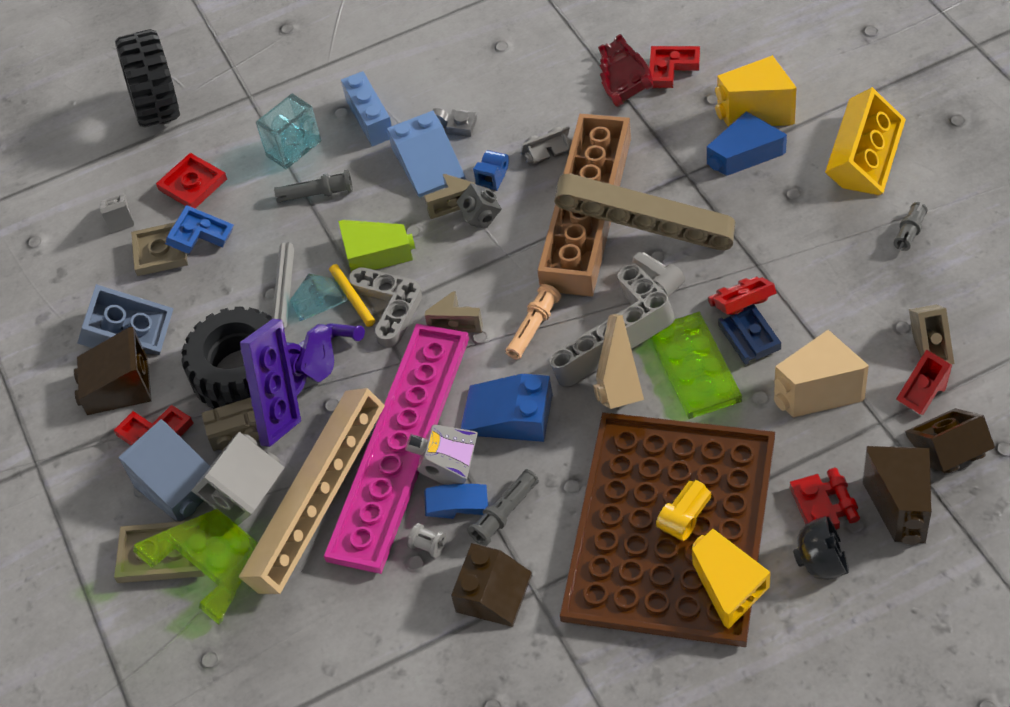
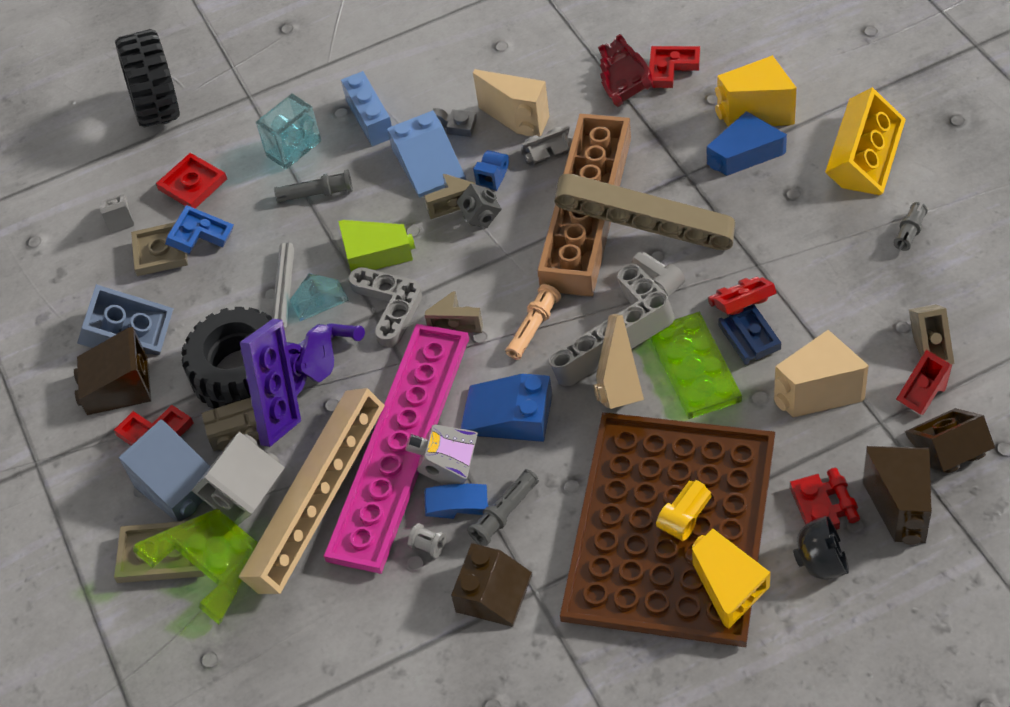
yellow bar [329,264,376,327] -> none
none -> tan slope [473,69,550,137]

